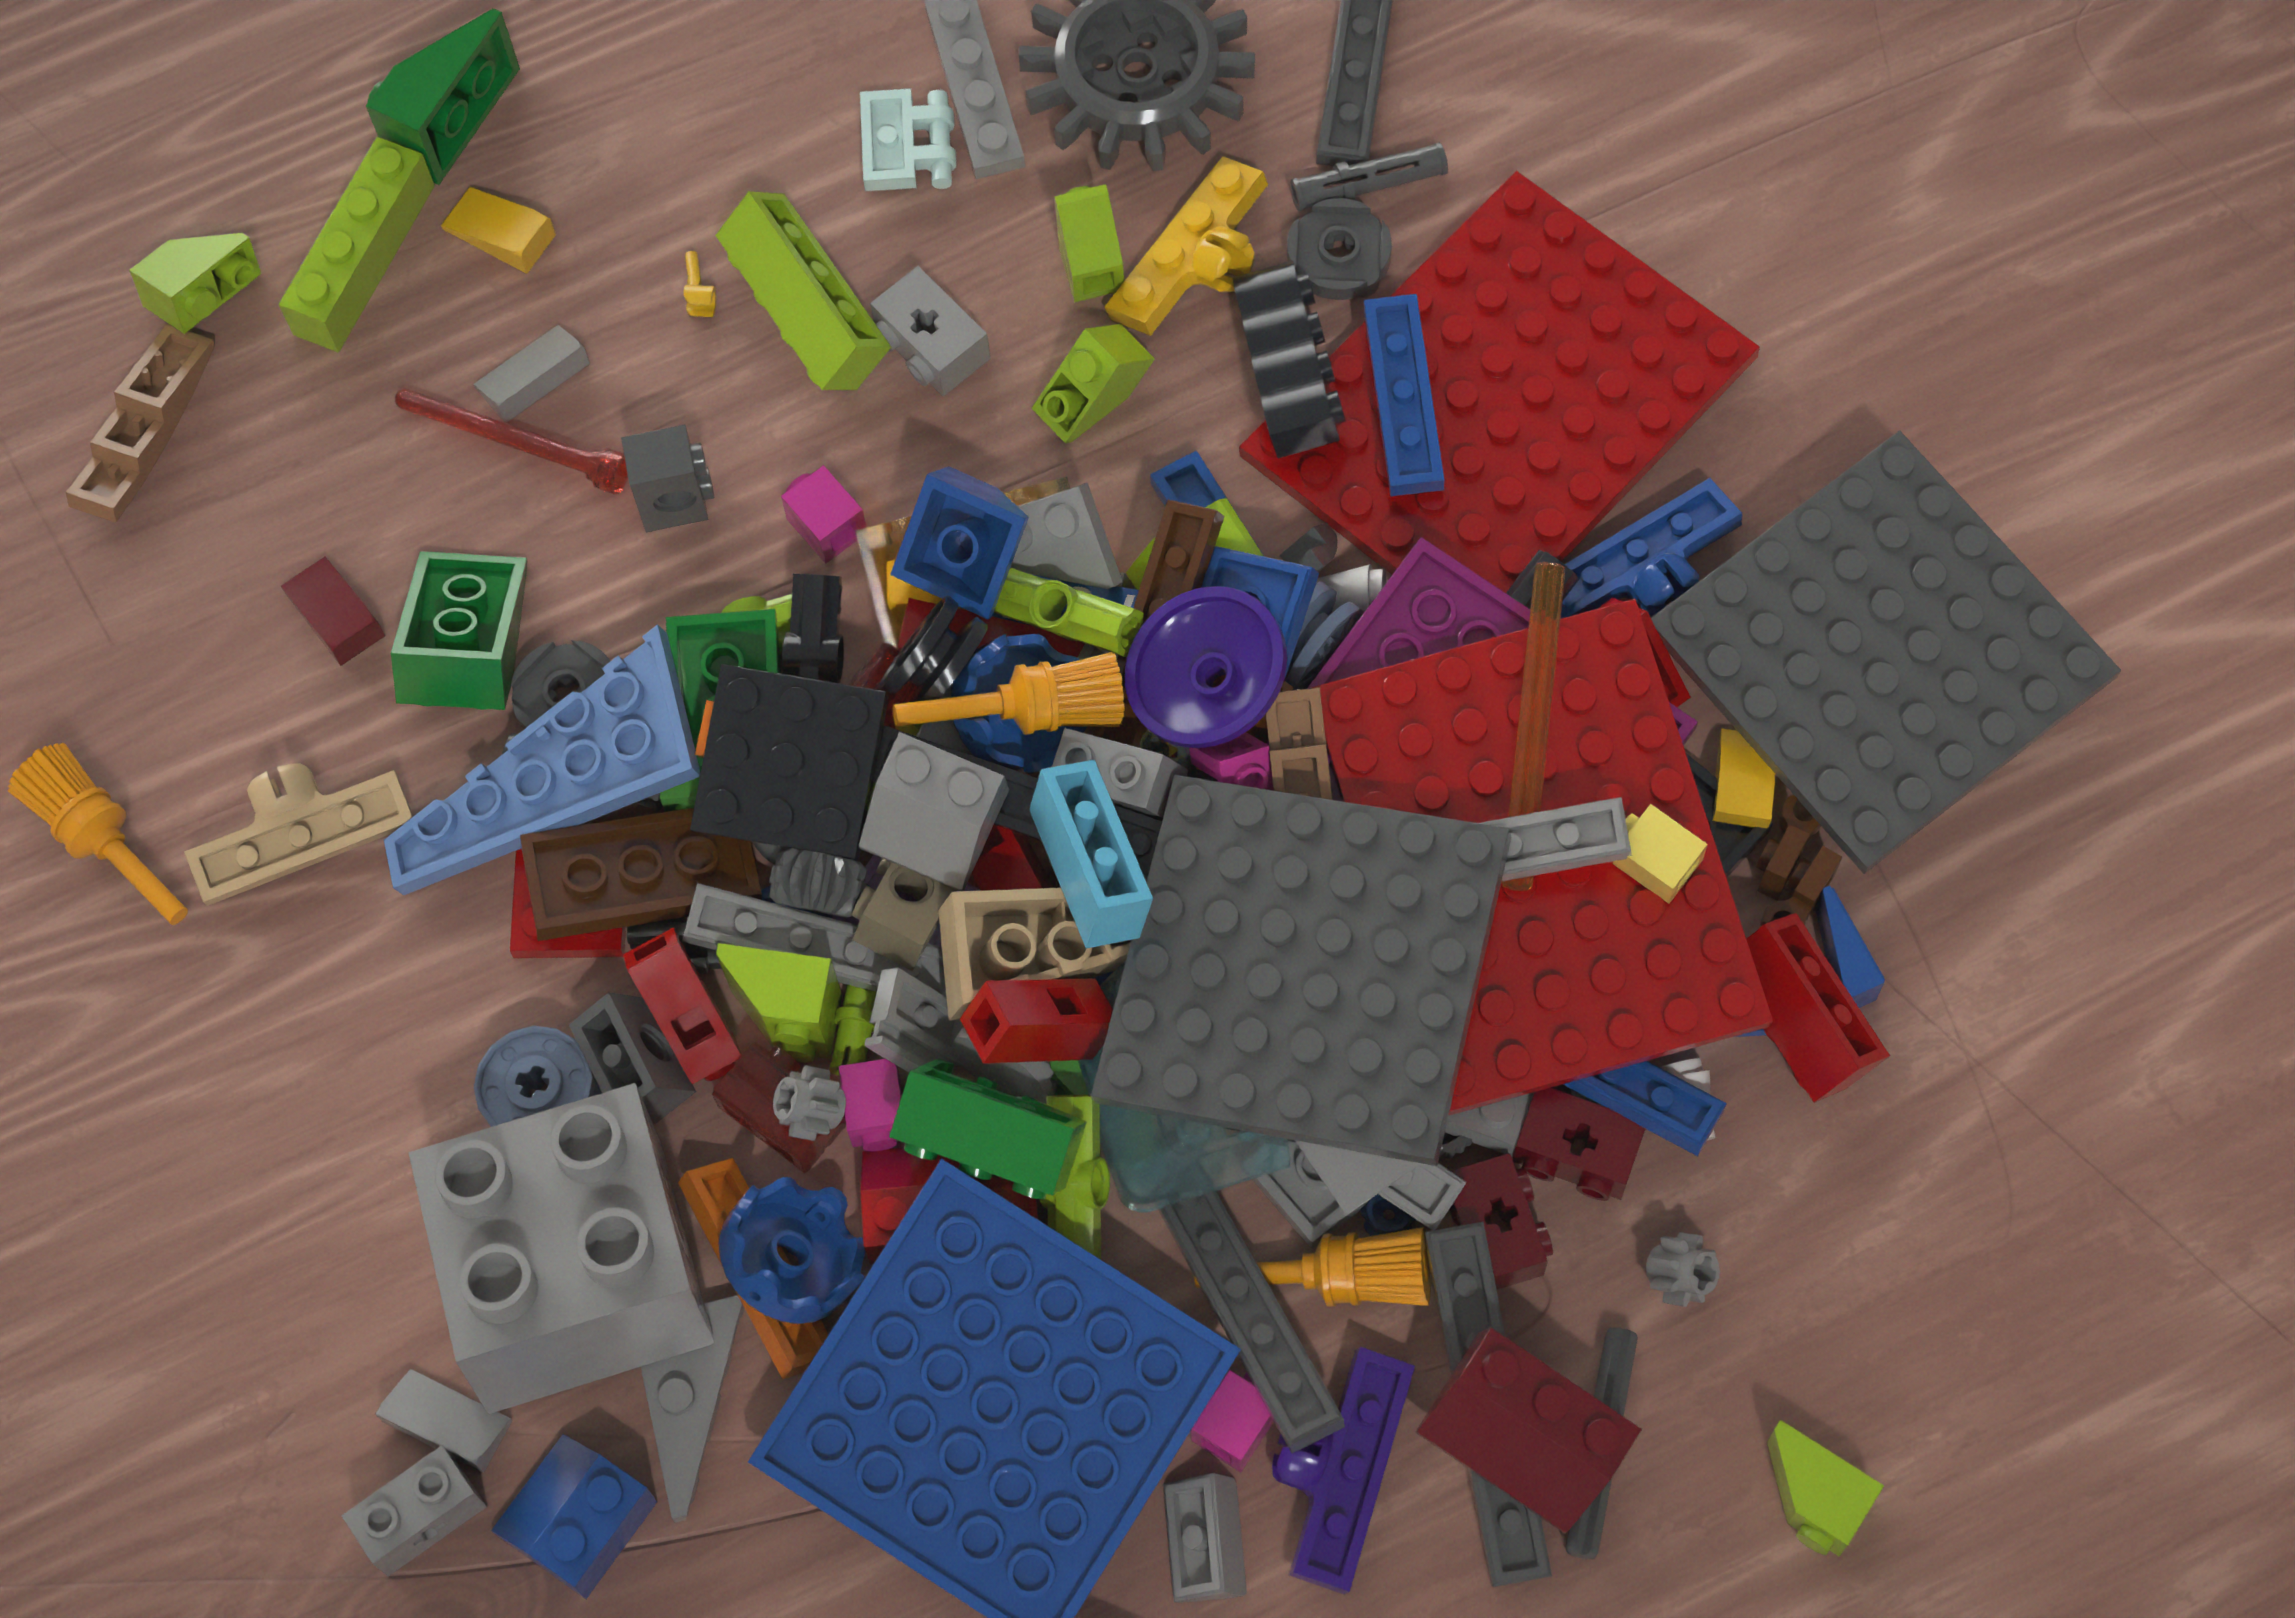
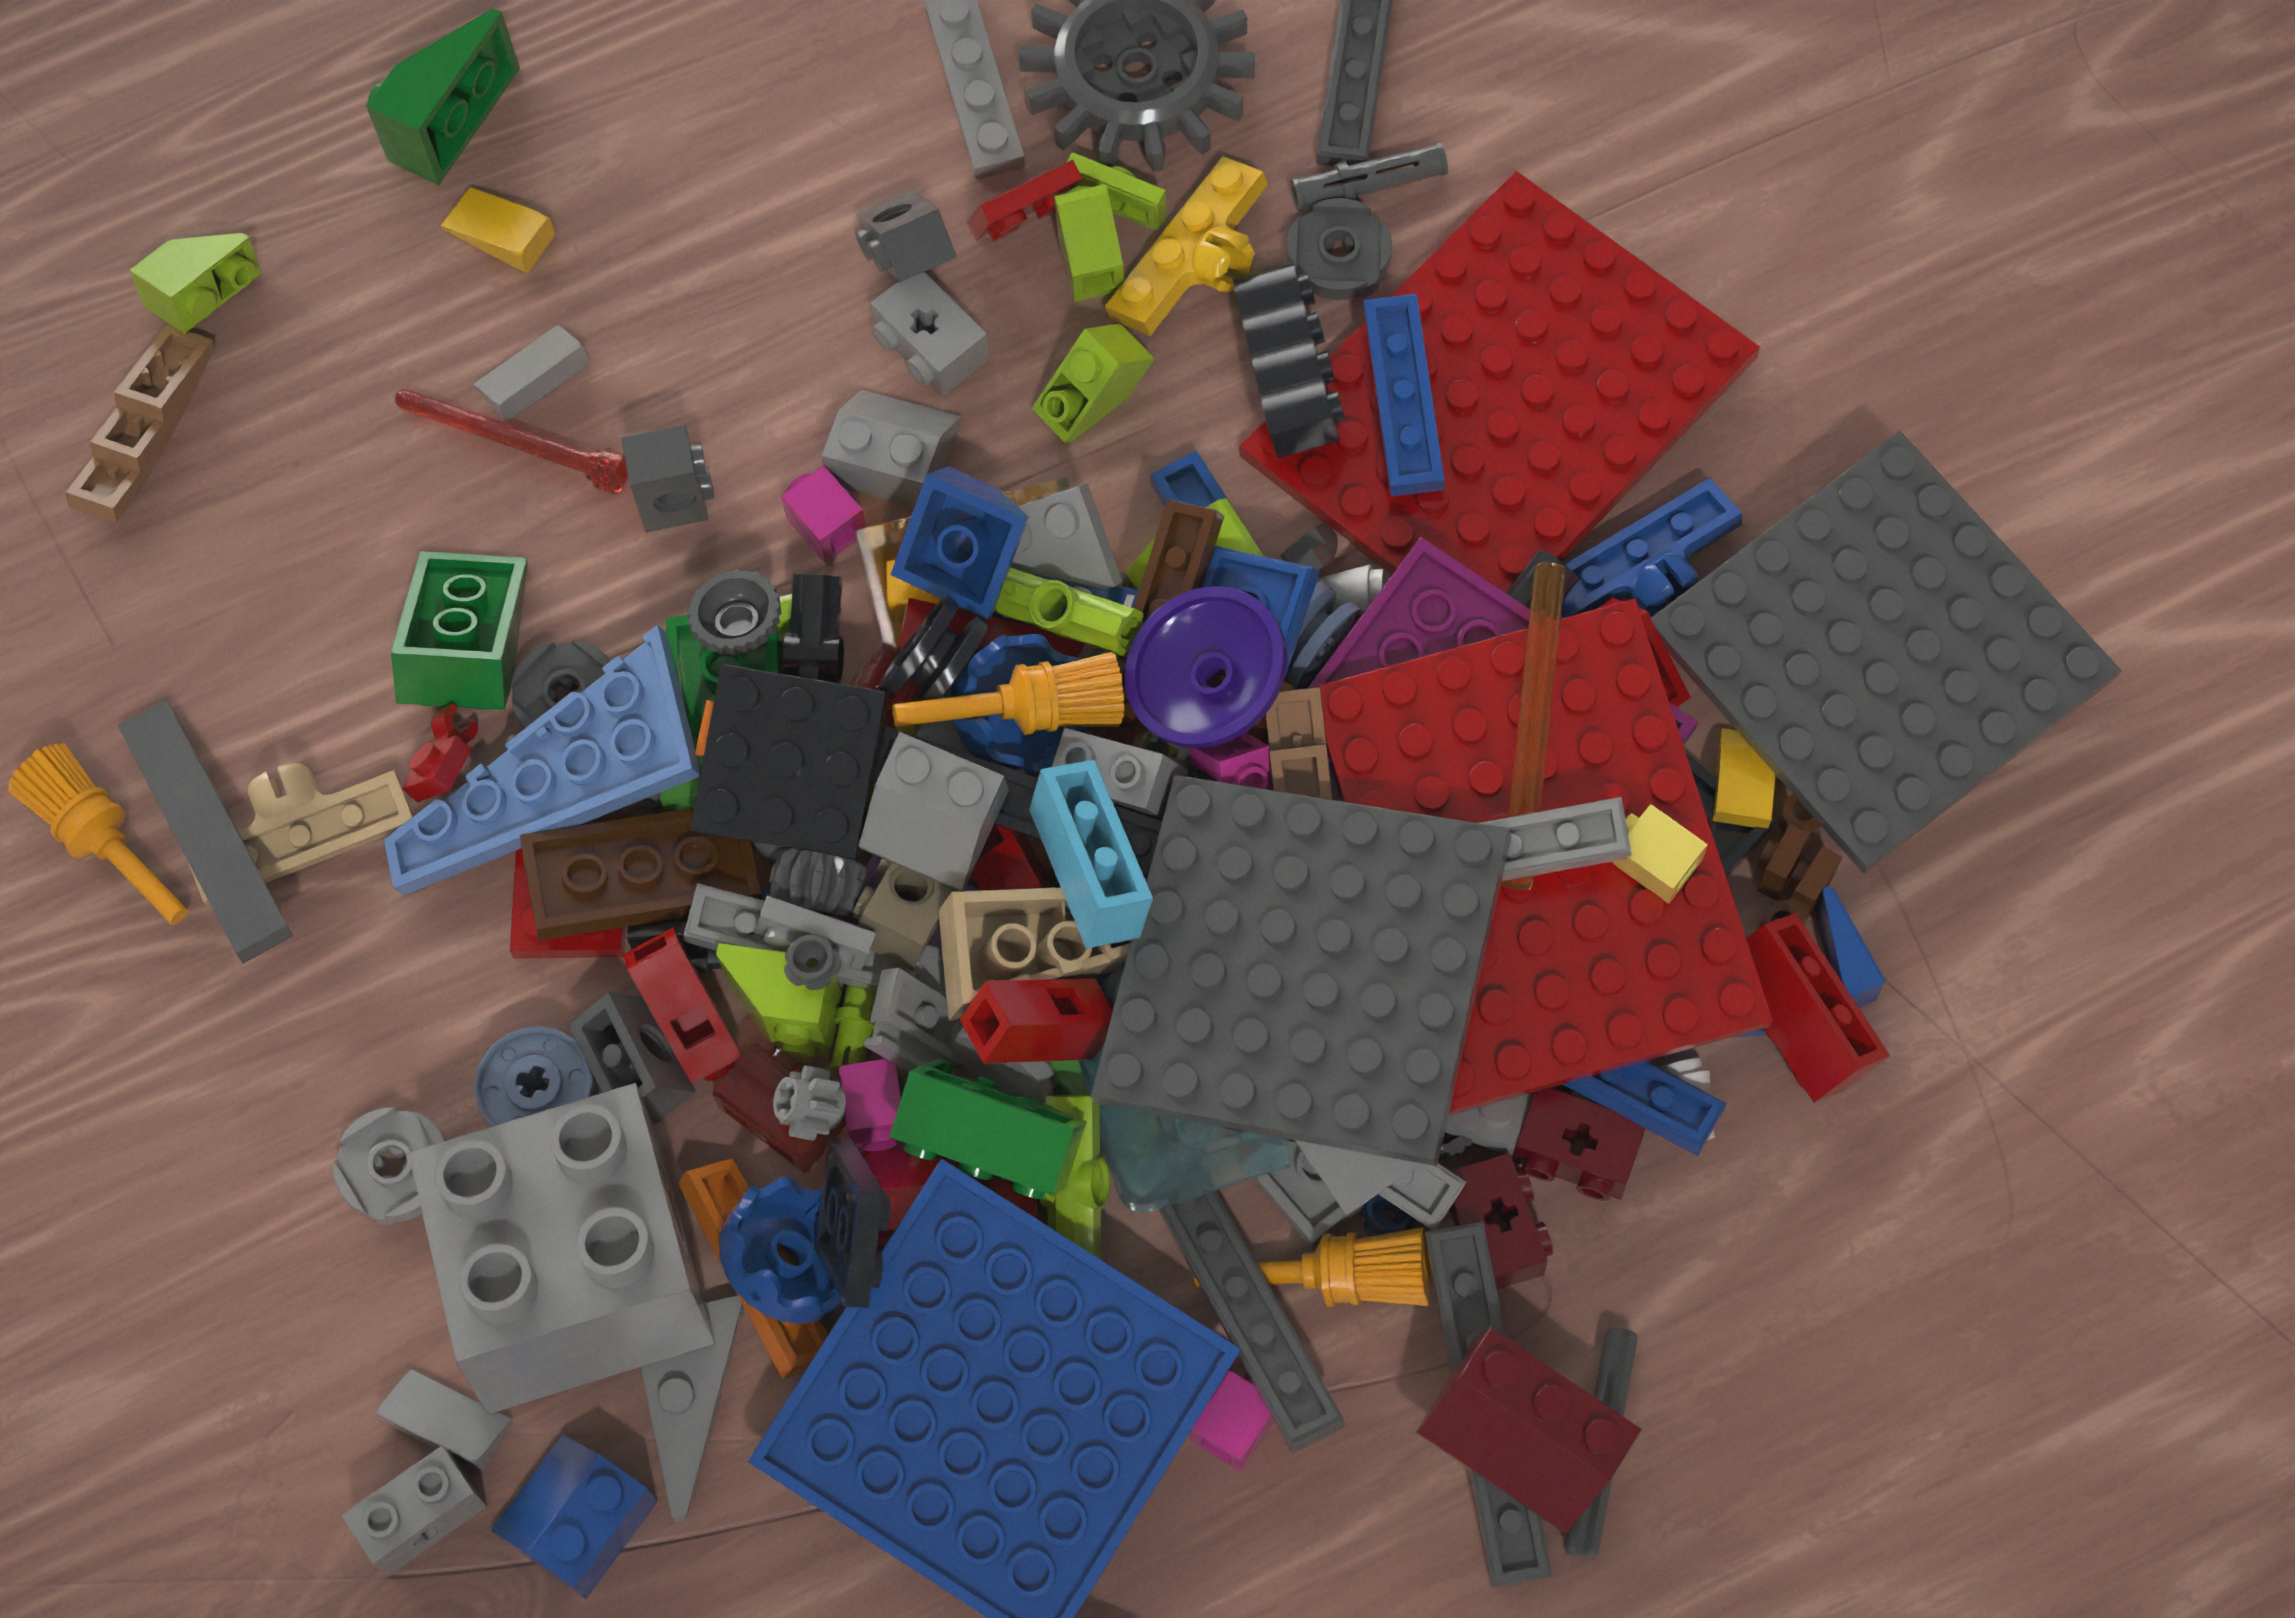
lime brick [278,137,435,353] -> none
dark red slope [281,556,385,666] -> none
yellow hand [683,251,716,317] -> none
lime brick [715,191,891,390] -> none
light aqua plate [860,89,956,191] -> none
light grey slope [1164,1473,1247,1603] -> none
dark purple plate [1272,1347,1415,1595] -> none
light grey gear [1646,1232,1720,1307] -> none
lime slope [1767,1420,1884,1556] -> none
none -> dark grey tile [118,700,293,964]
none -> light grey plate [333,1108,446,1225]
none -> red plate [402,703,478,803]
none -> dark grey hat [687,569,782,655]
none -> light grey plate [754,896,876,970]
none -> dark grey plate [784,935,841,990]
none -> black plate [814,1138,891,1308]
none -> light grey slope [822,389,962,508]
none -> dark grey brick [855,189,957,282]
none -> red plate [967,160,1083,242]
none -> lime plate [1066,152,1167,231]

